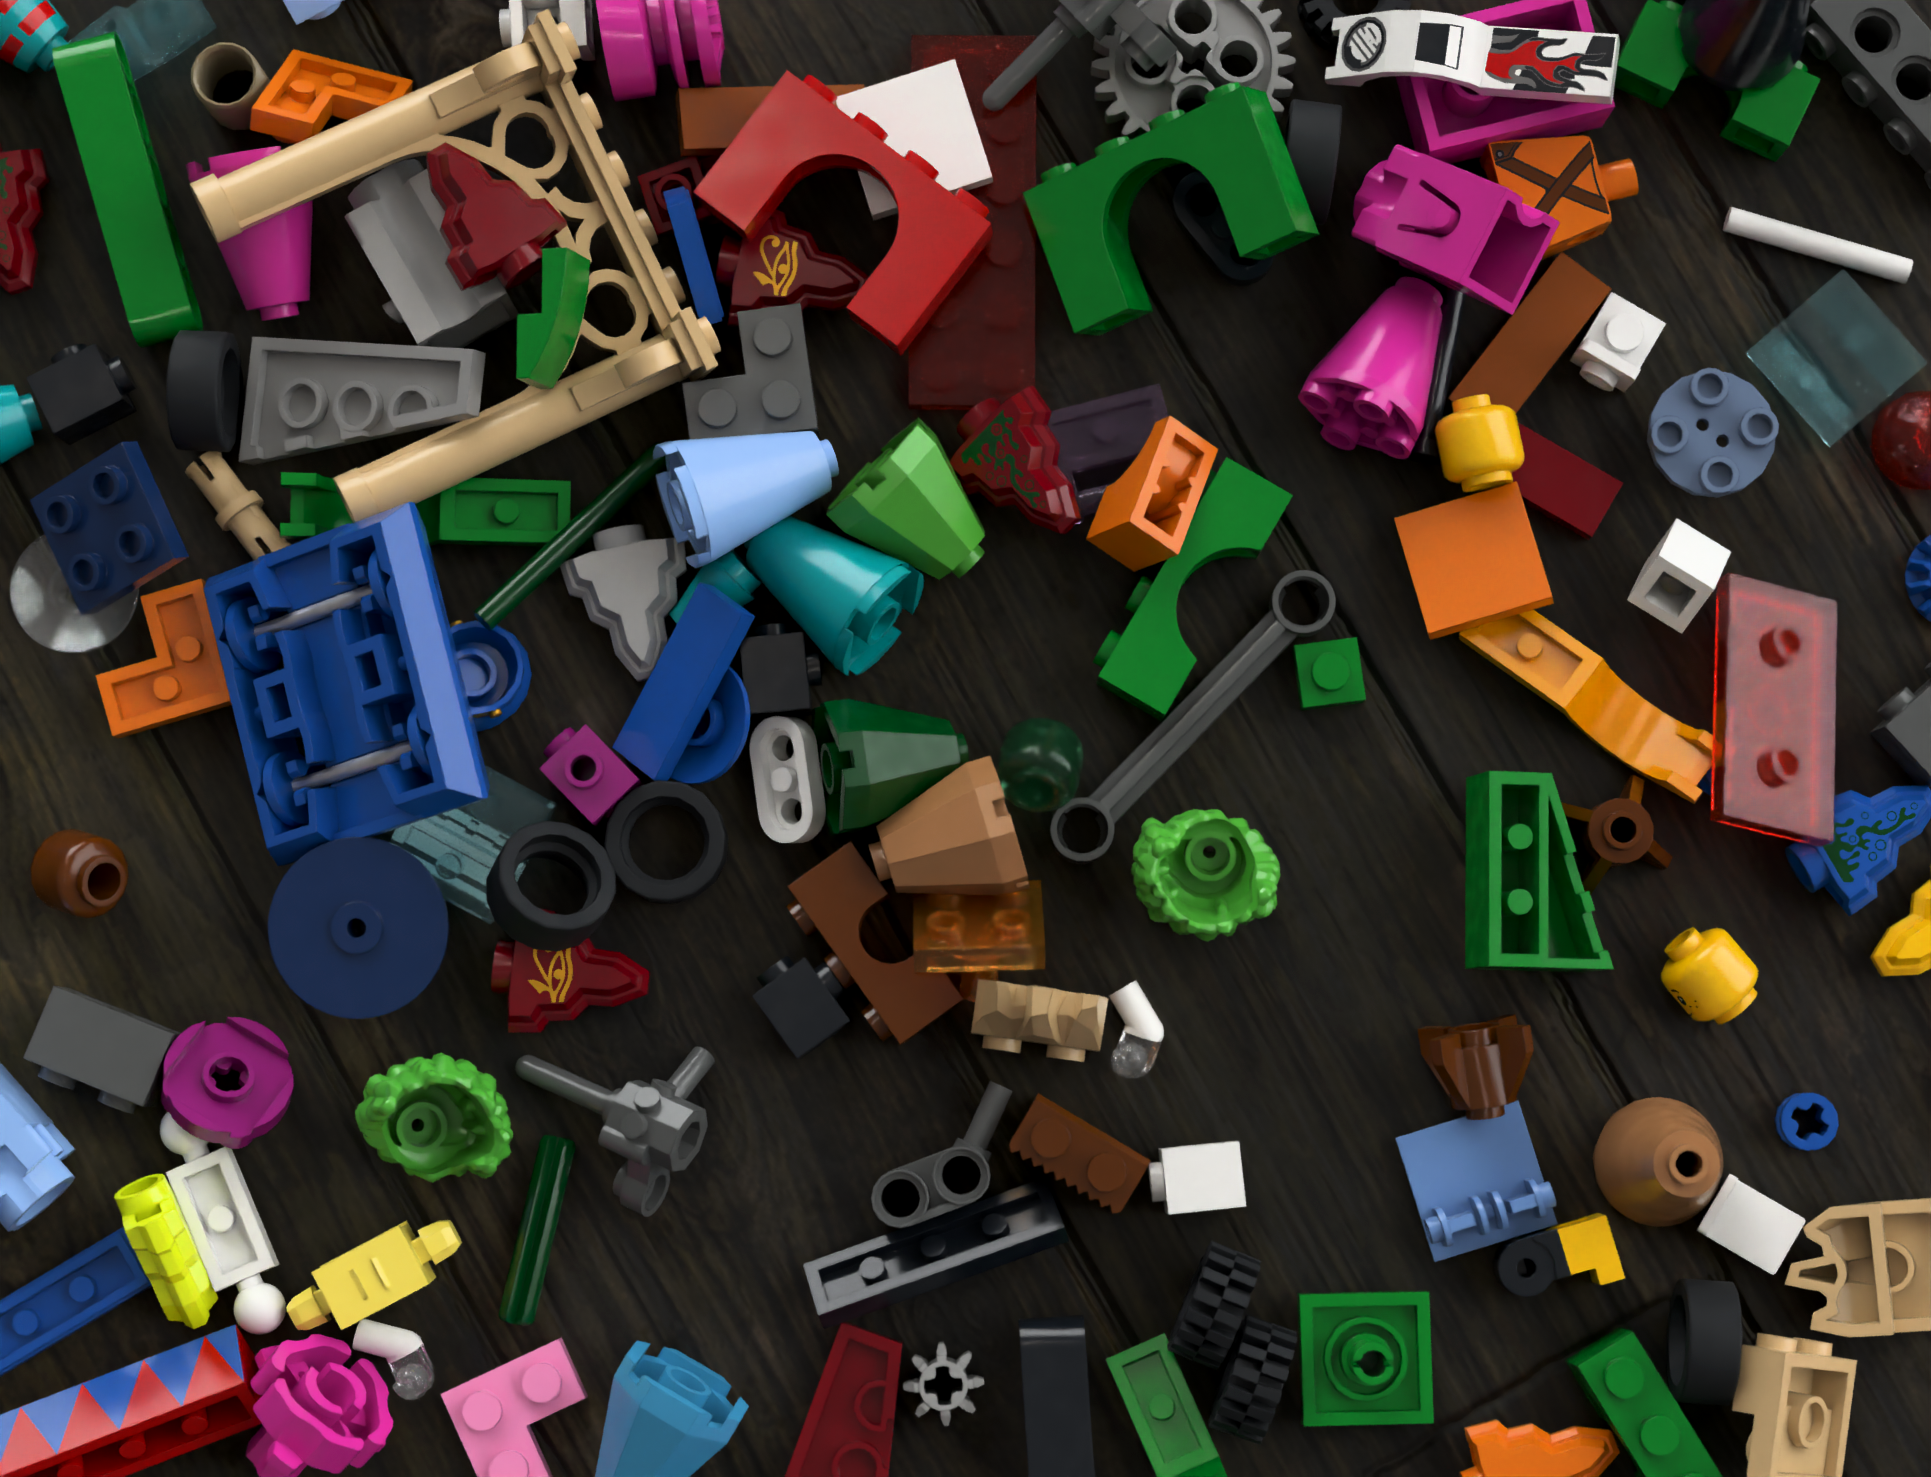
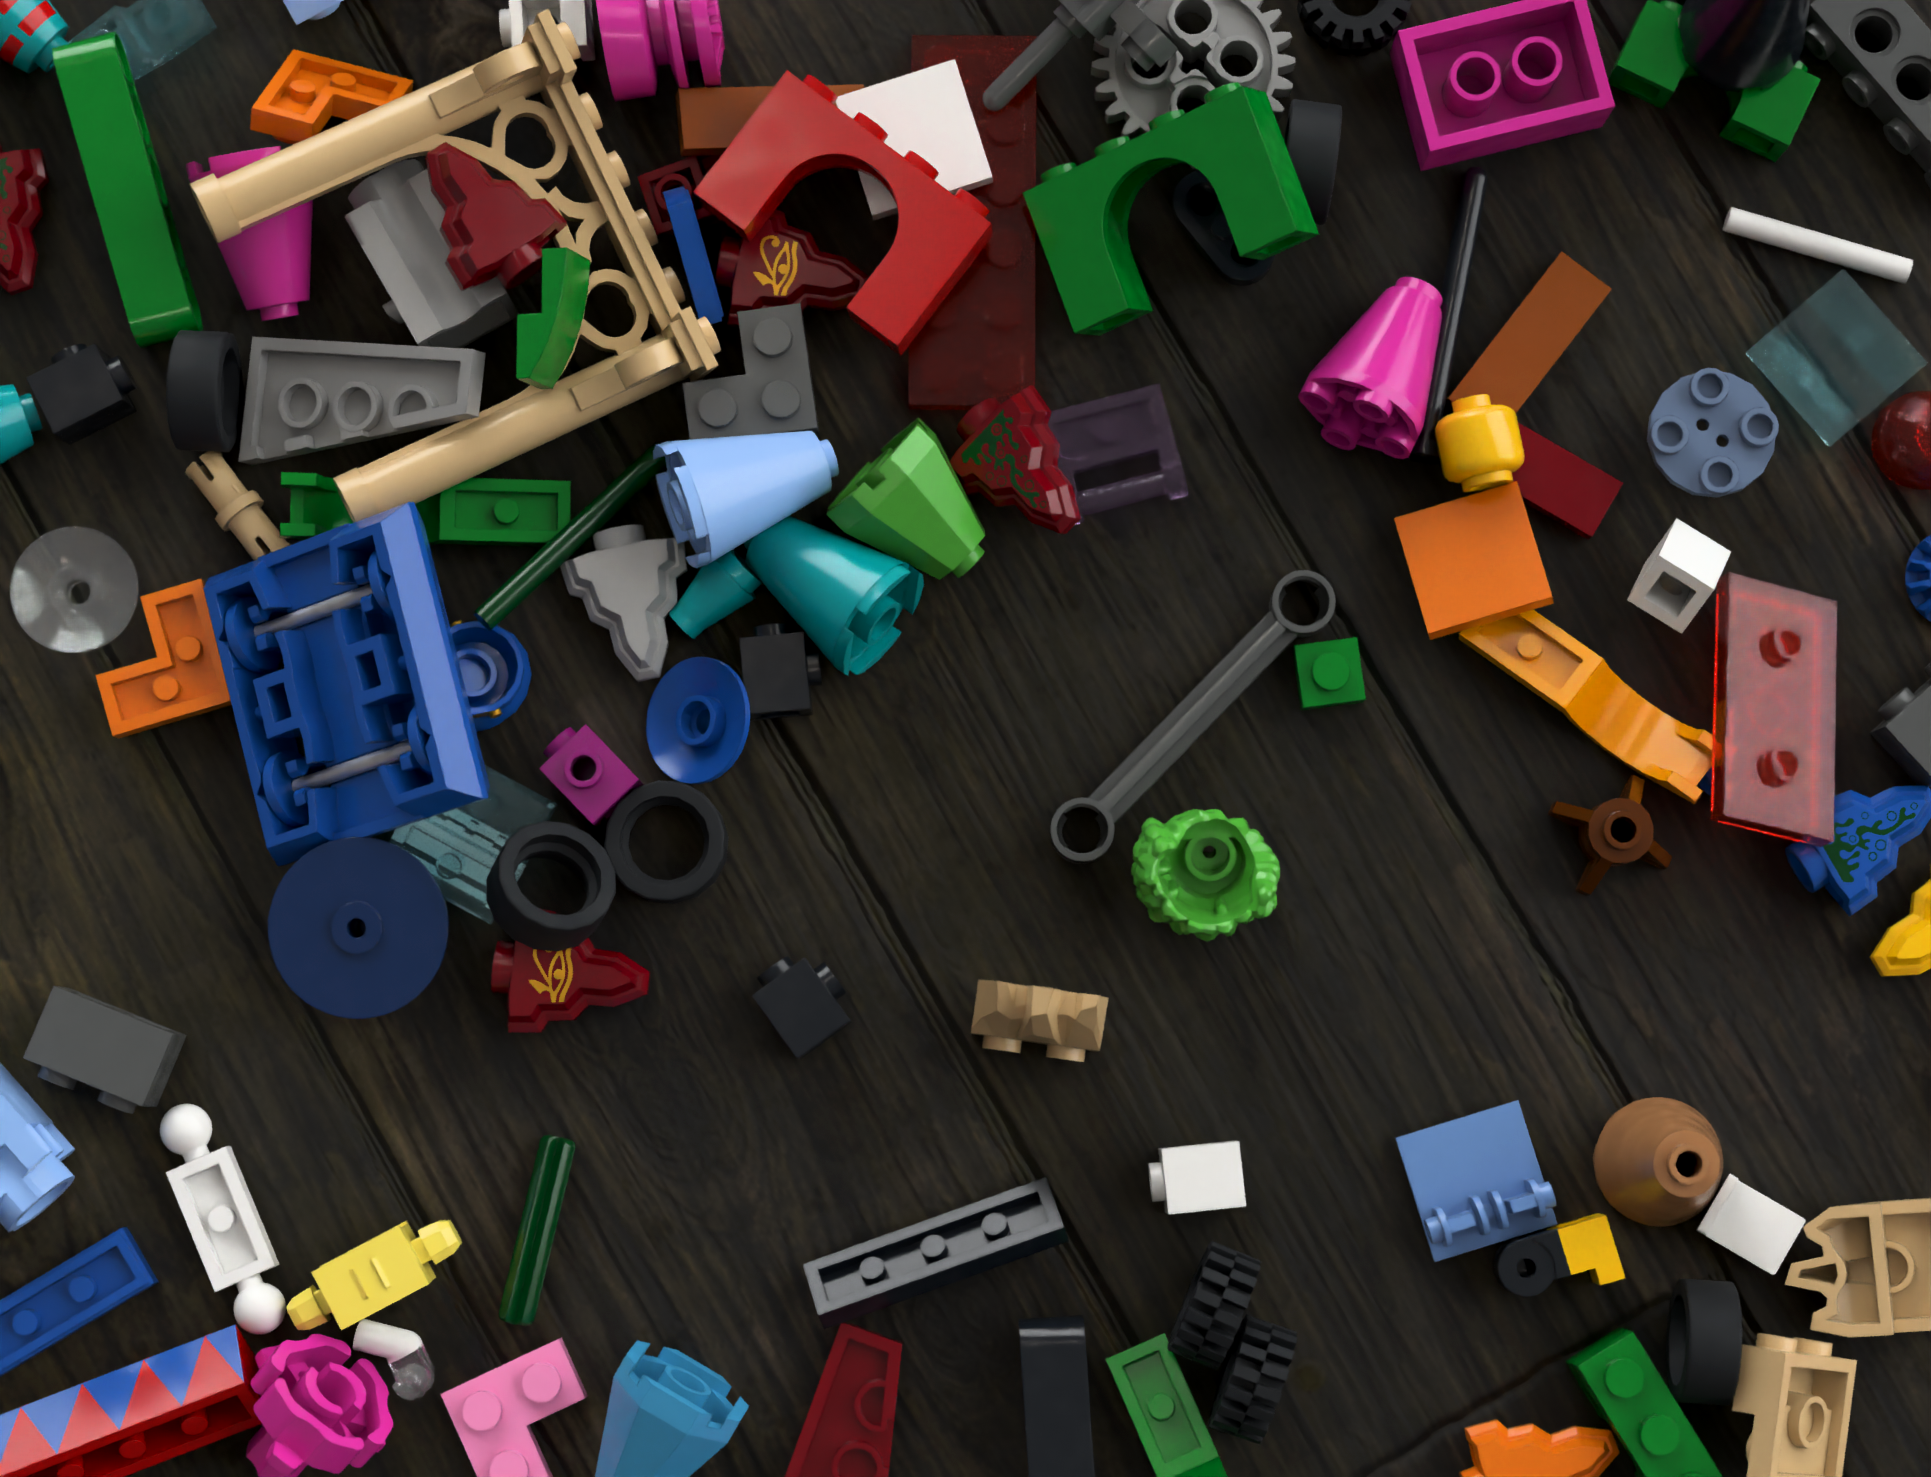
dark blue plate [30,441,189,615] -> none
reddish brown head [30,829,129,919] -> none
neon yellow rock [114,1174,219,1329] -> none
magenta plate [161,1017,294,1149] -> none
dark tan piece [191,42,270,130] -> none
bright green hair [355,1052,513,1183] -> none
dark grey piece [515,1046,715,1217] -> none
blue tile [612,582,755,781] -> none
white plate [749,716,826,843] -> none
reddish brown arch [786,841,964,1045] -> none
dark green cone [811,699,969,835] -> none
medium nougat cone [869,756,1030,896] -> none
dark grey beam [871,1081,1013,1228] -> none
light grey gear [903,1342,984,1426] -> none
clear orange plate [913,880,1045,1002] -> none
clear green head [997,718,1084,813] -> none
reddish brown brick [1008,1093,1151,1214] -> none
orange arch [1086,415,1218,572] -> none
green arch [1092,457,1293,721] -> none
arm [1109,980,1164,1079] -> none
green plate [1297,1291,1434,1427] -> none
piece [1325,10,1620,105] -> none
dark pink piece [1351,144,1560,315] -> none
reddish brown brick [1418,1014,1534,1120] -> none
green wedge [1465,771,1614,972] -> none
orange torso [1480,135,1639,261] -> none
white bracket [1570,292,1666,392] -> none
yellow head [1661,927,1758,1024] -> none
blue bush [1774,1093,1839,1150] -> none

